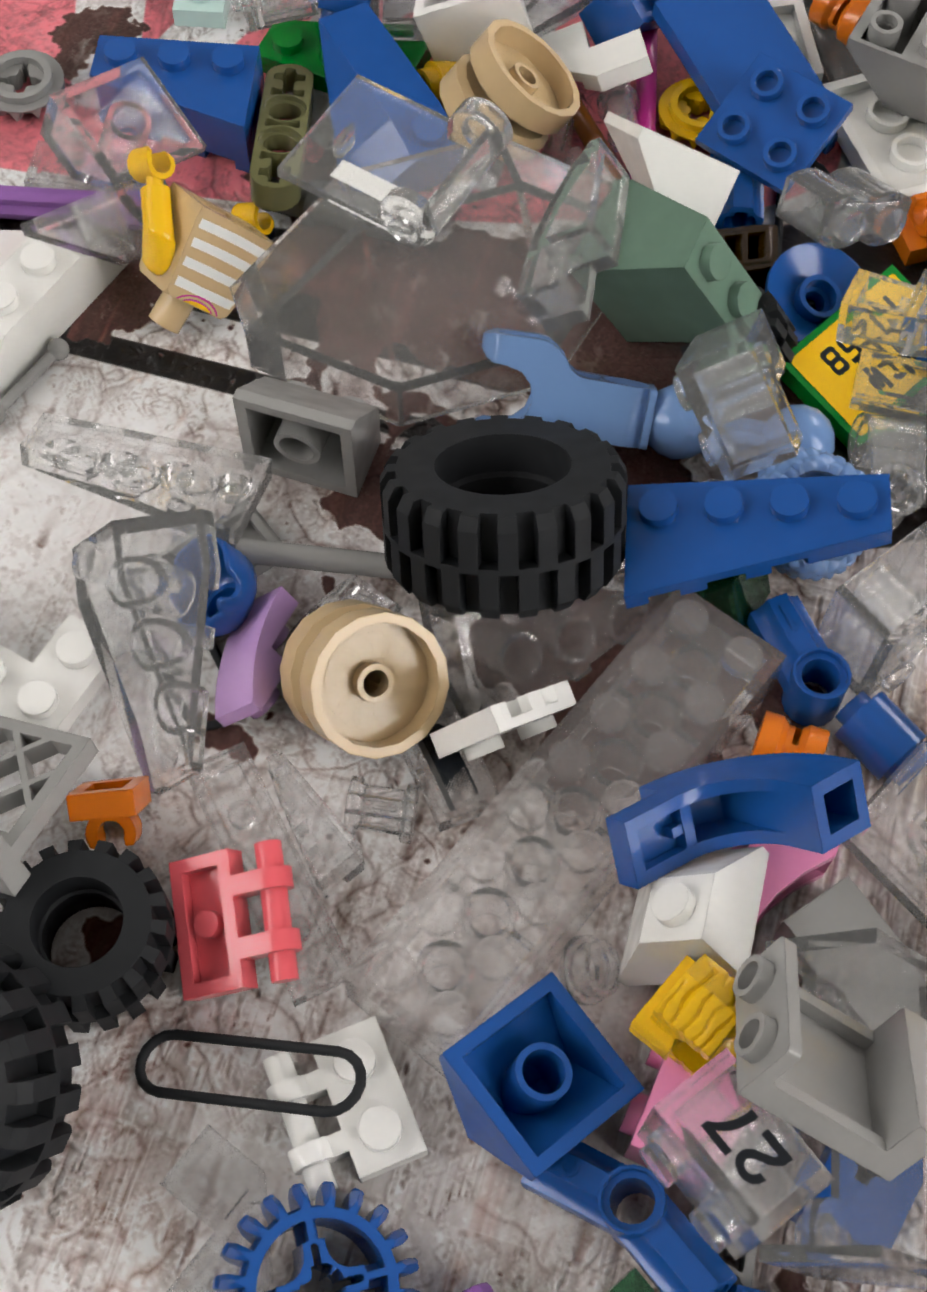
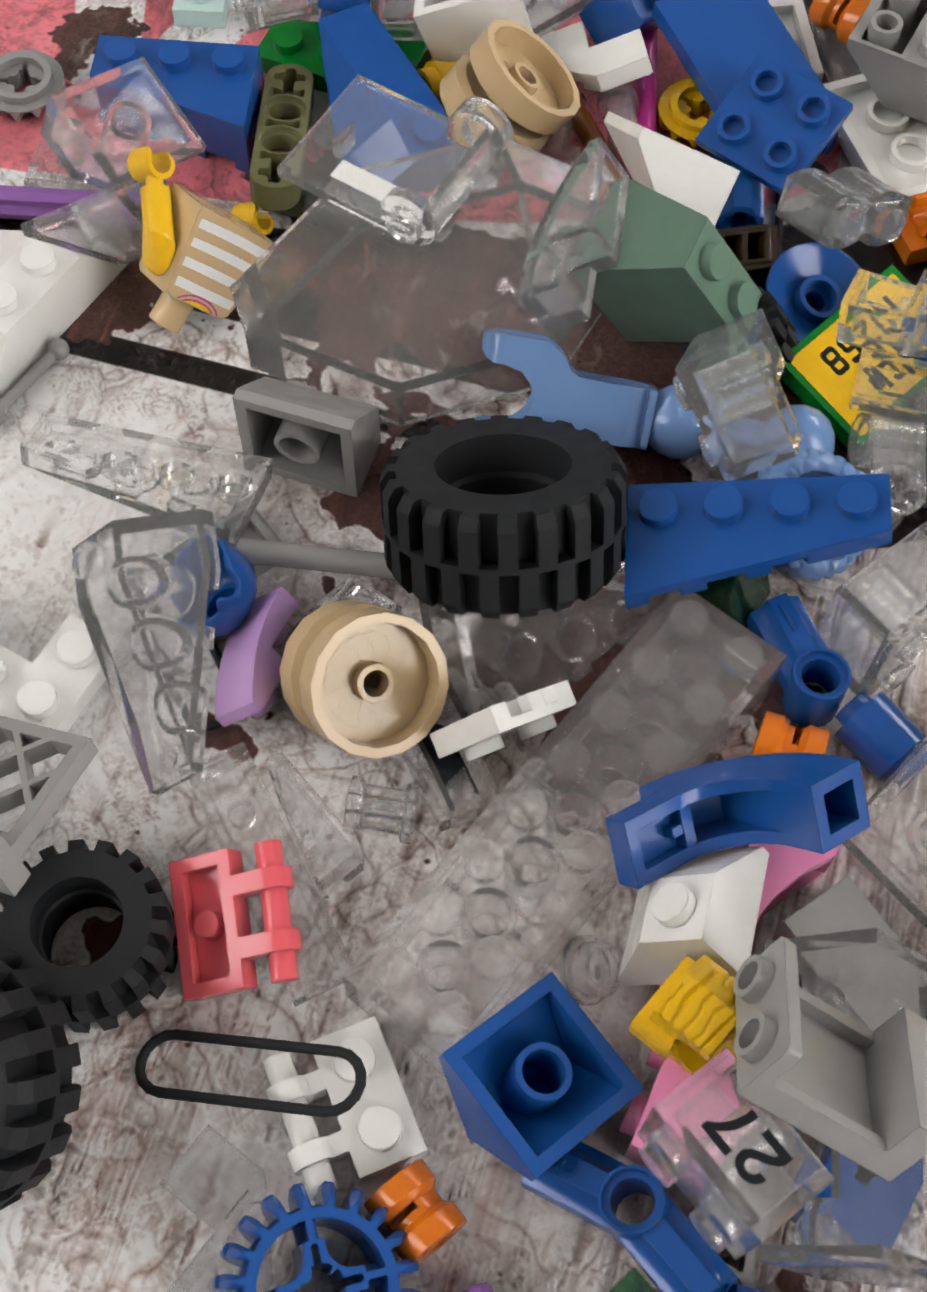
orange tile [66,776,152,849] -> none
none -> orange wheel [364,1159,467,1264]

